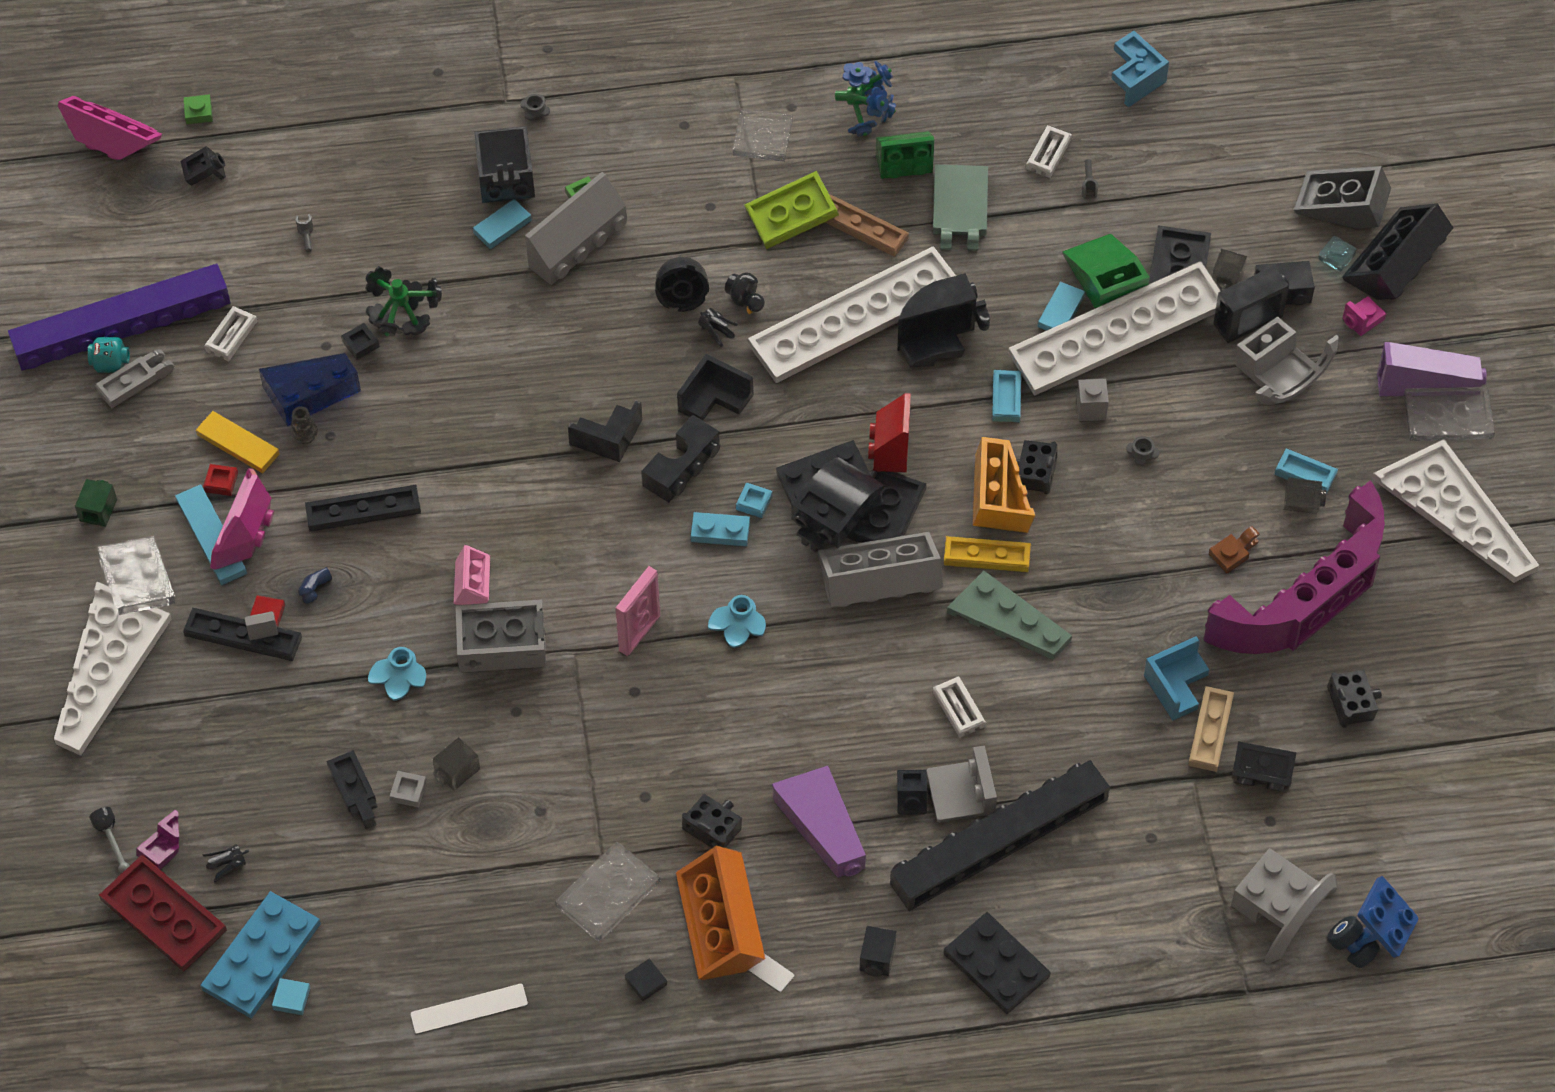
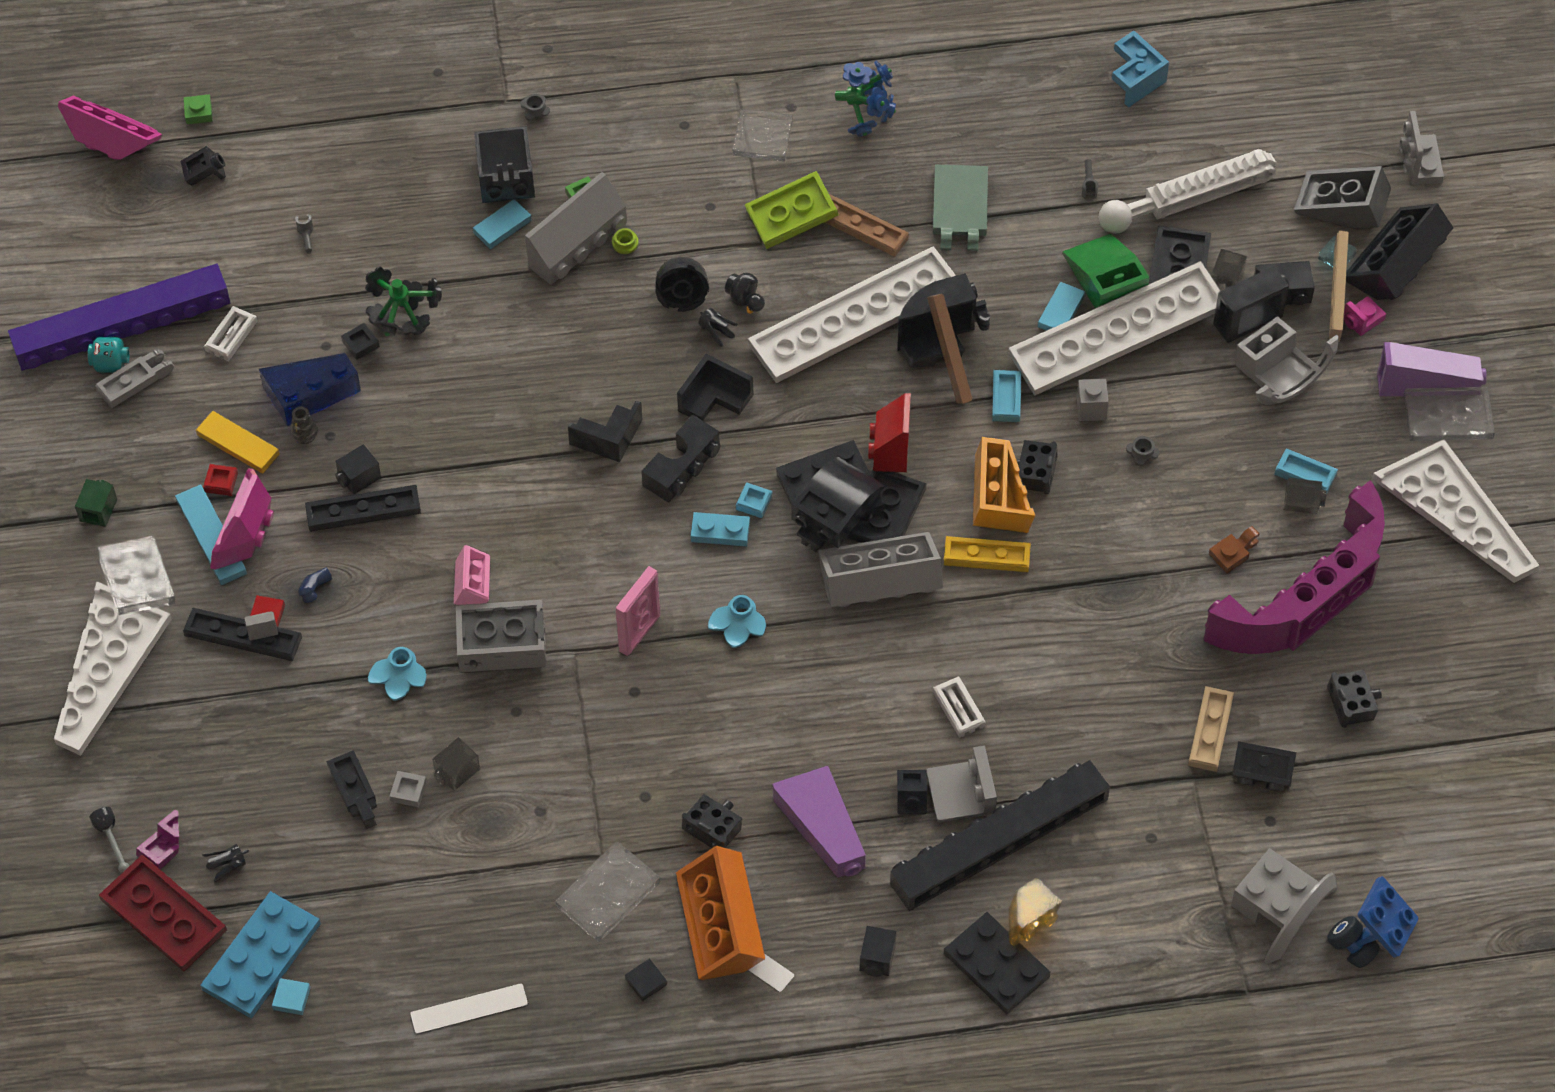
green slope [876,131,935,179] -> none
sand green wing [947,571,1072,660] -> none
white tile [1026,125,1072,178] -> none
dark azure panel [1144,637,1209,721] -> none
none -> black brick [335,444,382,495]
none -> lime plate [612,228,639,254]
none -> medium nougat tile [927,294,972,404]
none -> clear yellow slope [1008,878,1062,946]
none -> white gear [1098,149,1276,234]
none -> tan tile [1329,231,1349,342]
none -> light grey bracket [1399,111,1444,185]

